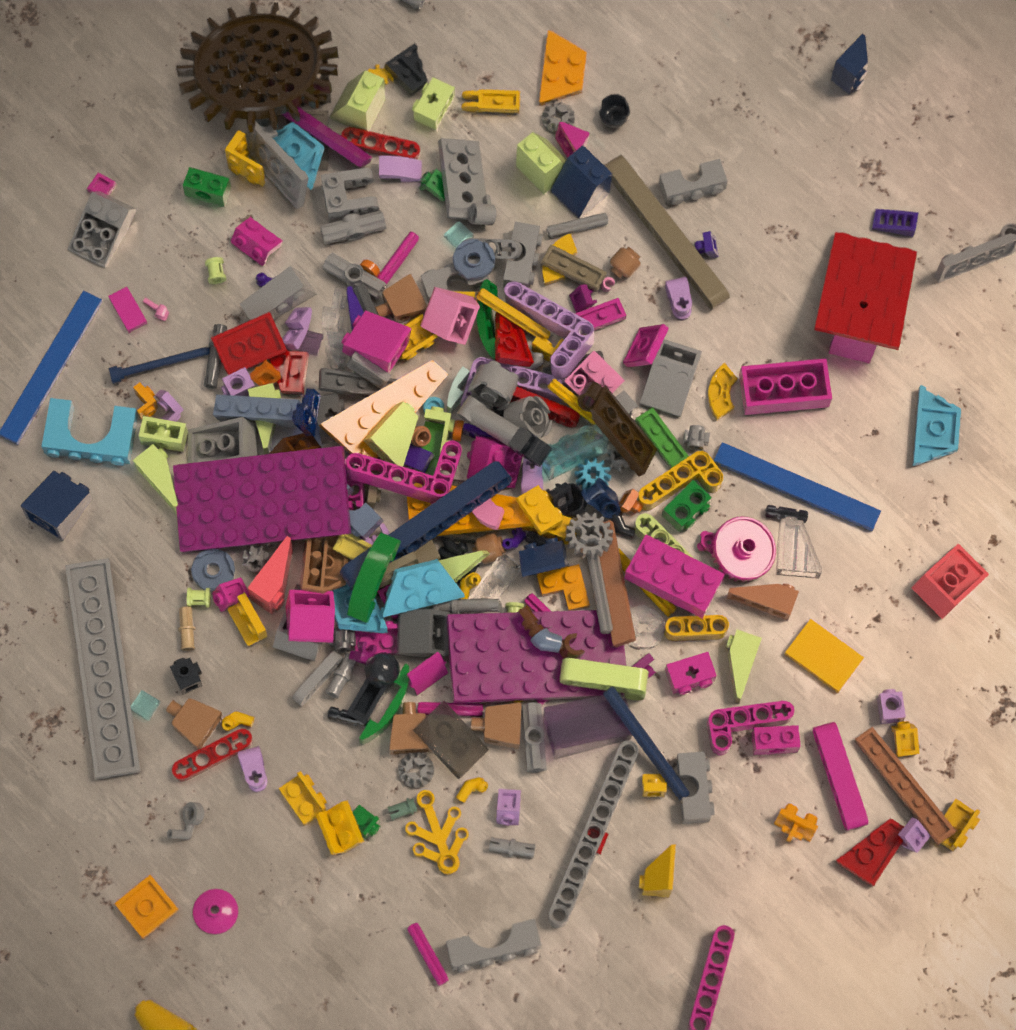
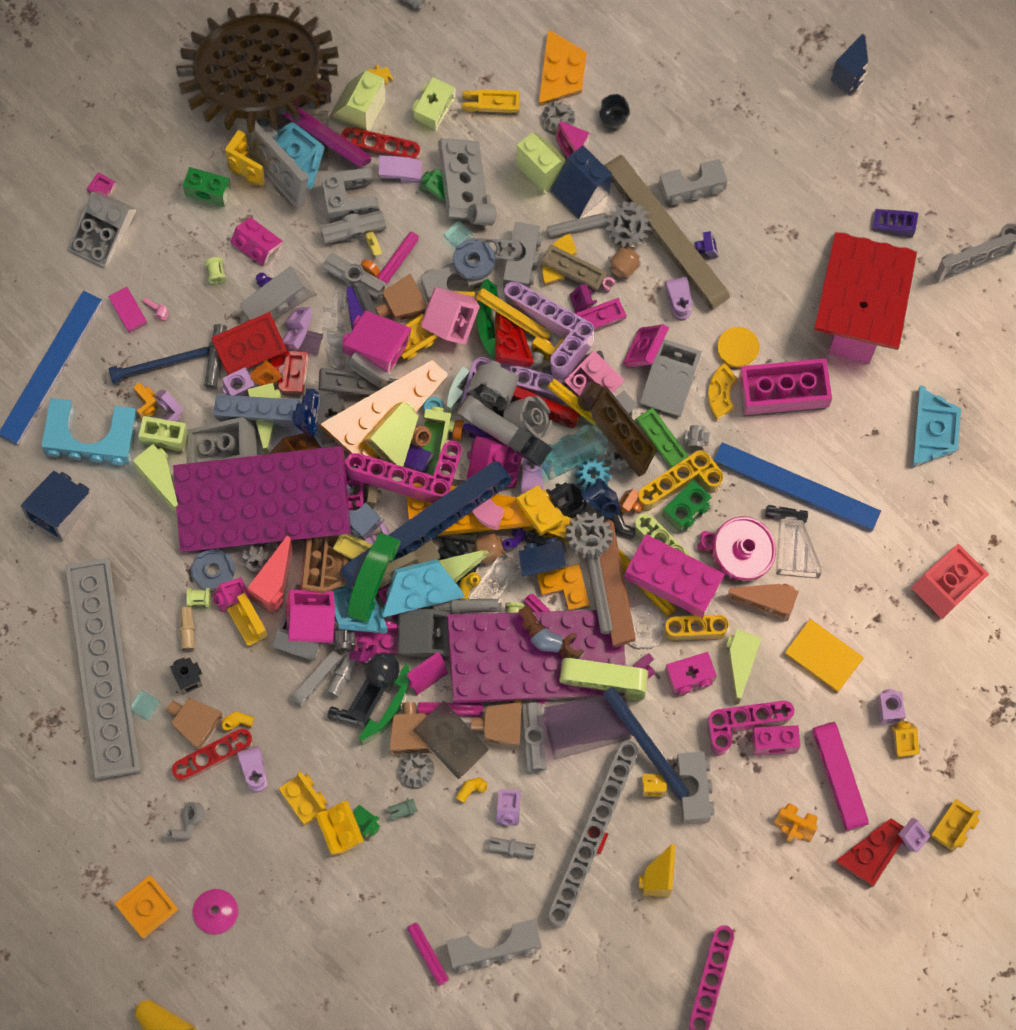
black wing [384,43,428,96] -> none
yellow plant [405,790,469,874] -> none
nougat tile [854,727,956,845] -> none
none -> light yellow tile [365,231,382,256]
none -> light grey gear [606,202,652,248]
none -> yellow tile [717,327,760,369]

